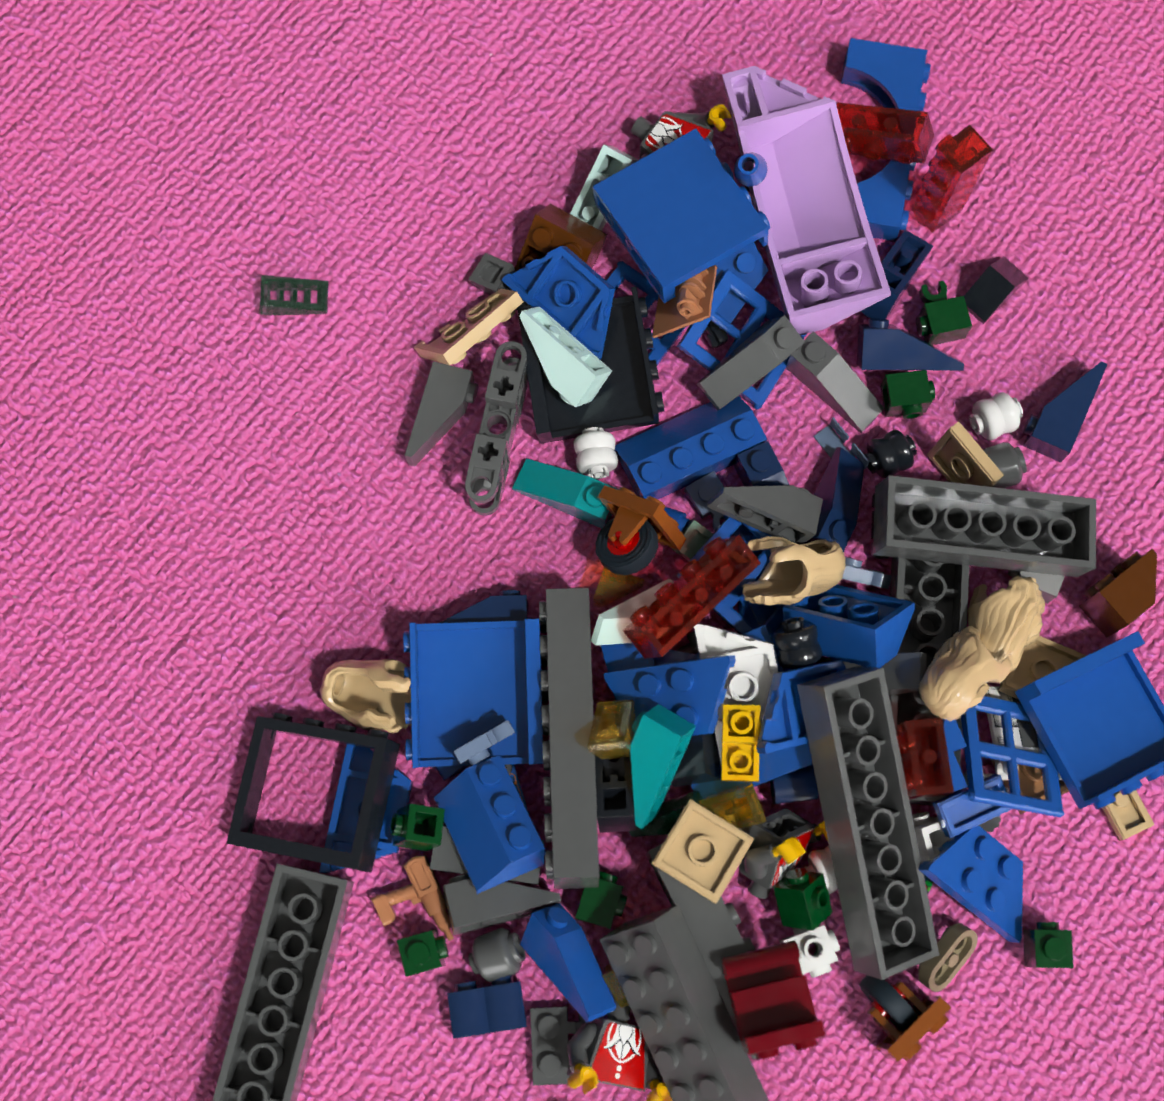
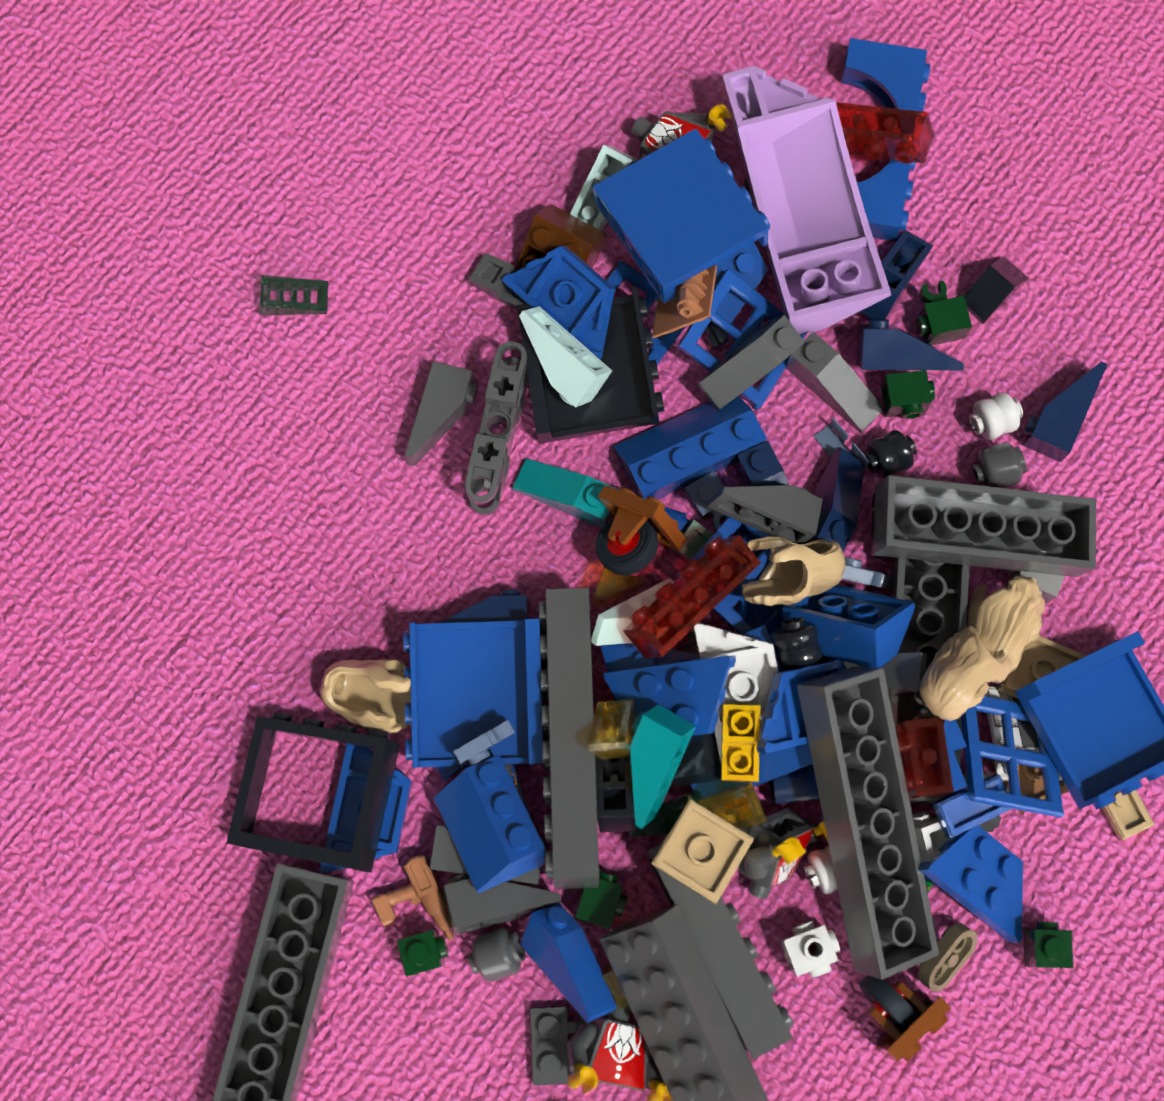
dark green brick [390,803,445,851] -> none
tan wing [414,289,523,365] -> none
dark blue brick [447,975,527,1039] -> none
white piece [574,427,618,479] -> none
dark red piece [721,940,826,1060] -> none
blue cone [734,152,768,187] -> none
dark green brick [773,868,833,931] -> none
clear red brick [911,125,993,233] -> none
tan tile [927,421,1004,487] -> none
reddish brown slope [1079,549,1157,638] -> none

